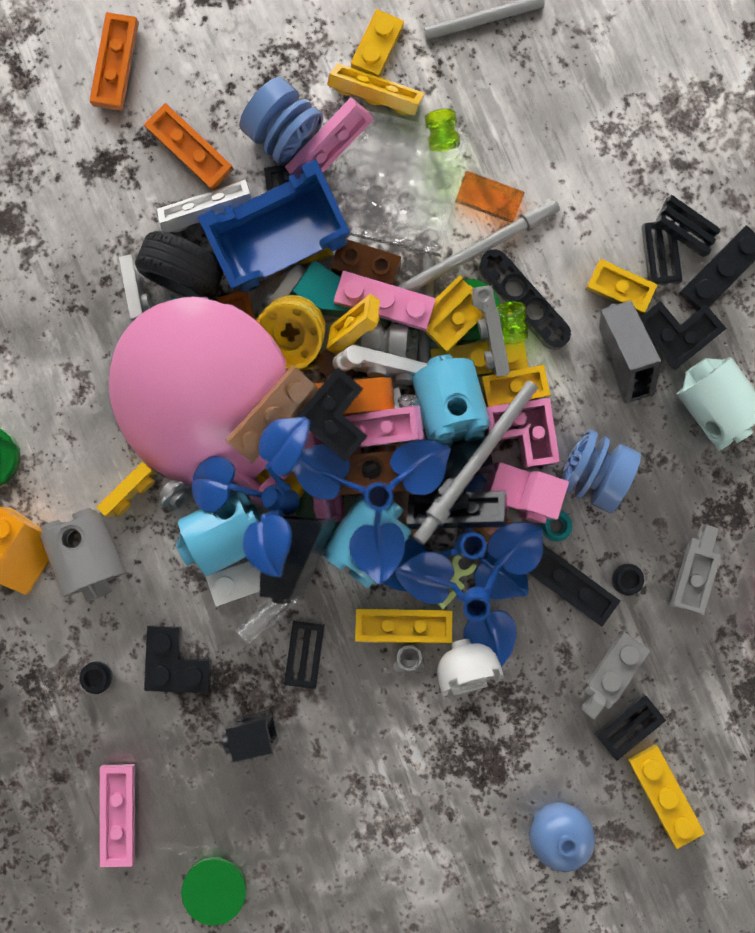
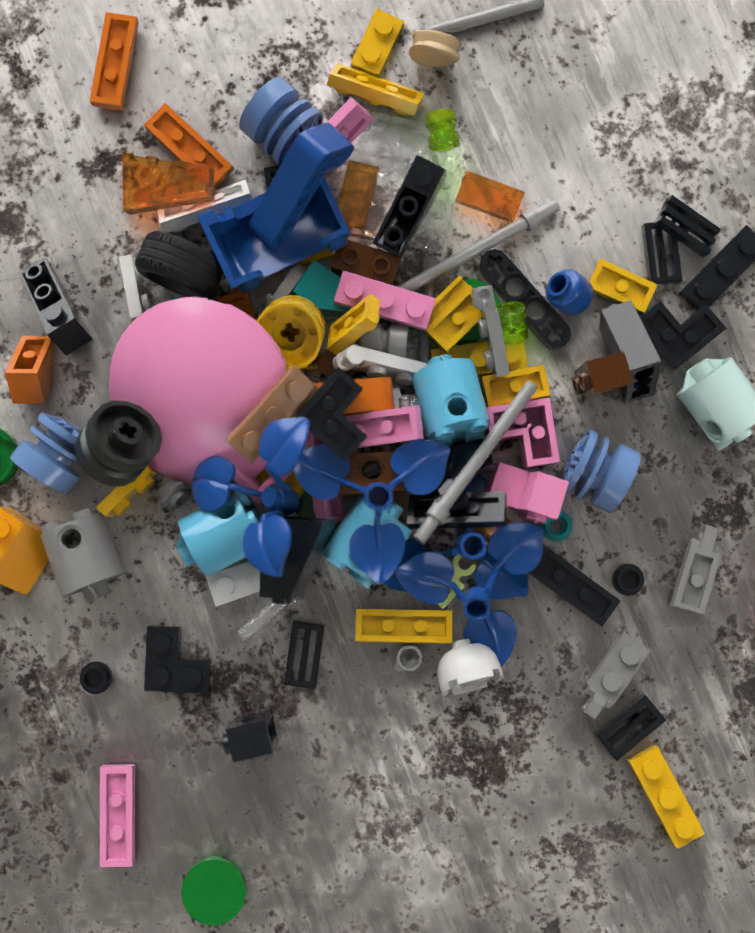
medium blue cylinder [528,802,596,873] -> none
none -> orange slope [5,336,54,405]
none -> medium blue wheel [10,411,82,495]
none -> black slope [19,257,93,356]
none -> pearl dark grey wheel [75,400,162,486]
none -> clear orange wing [122,152,215,215]
none -> blue beam [249,123,354,249]
none -> clear orange tile [337,160,380,230]
none -> black slope [373,155,447,258]
none -> tan piece [409,30,461,68]
none -> blue head [546,269,593,316]
none -> reddish brown brick [572,351,633,402]

